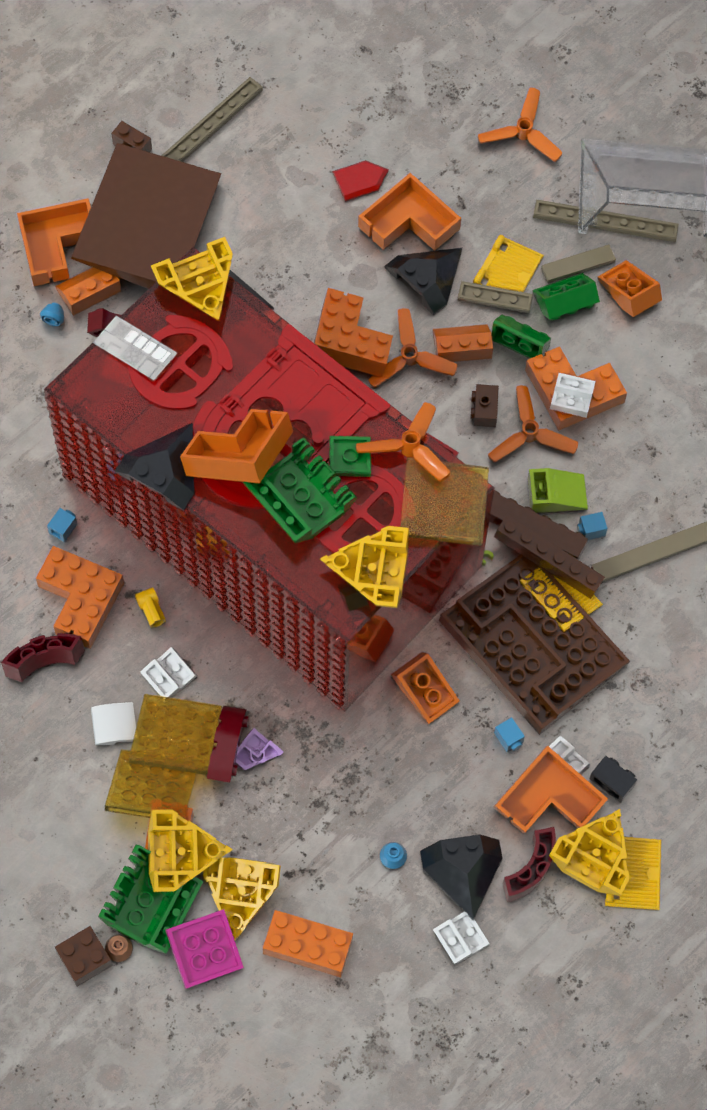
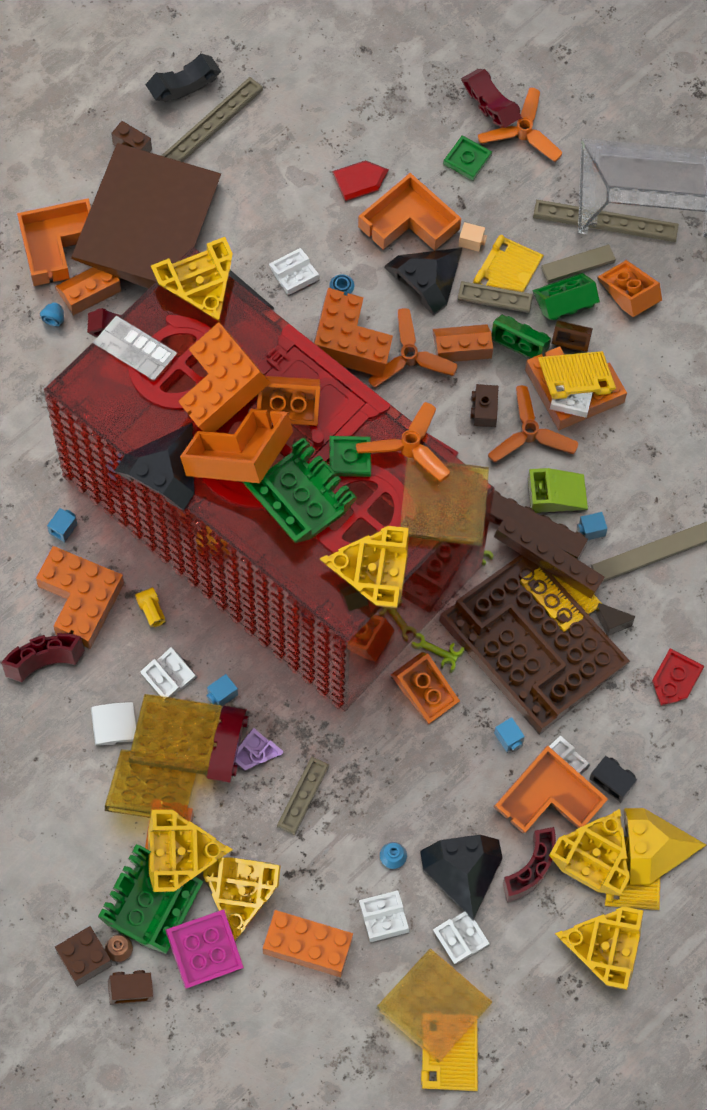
none -> reddish brown brick [108,970,153,1005]
none -> black brick [145,53,221,102]
none -> orange piece [178,322,271,432]
none -> dark azure brick [206,674,238,708]
none -> orange slope [257,376,320,426]
none -> white slope [269,248,320,295]
none -> dark tan tile [277,756,329,835]
none -> dark azure cone [329,274,355,296]
none -> white slope [359,890,409,942]
none -> clear yellow plate [376,948,492,1063]
none -> lime bar [411,633,464,673]
none -> yellow window [421,1014,478,1091]
none -> green tile [443,135,492,181]
none -> light nougat brick [459,222,487,252]
none -> dark red brick [461,69,522,128]
none -> yellow window [538,351,616,399]
none -> reddish brown brick [551,320,593,352]
none -> yellow wedge [555,907,644,990]
none -> dark brown slope [596,603,635,636]
none -> yellow wedge [624,808,707,886]
none -> red tile [652,648,704,706]

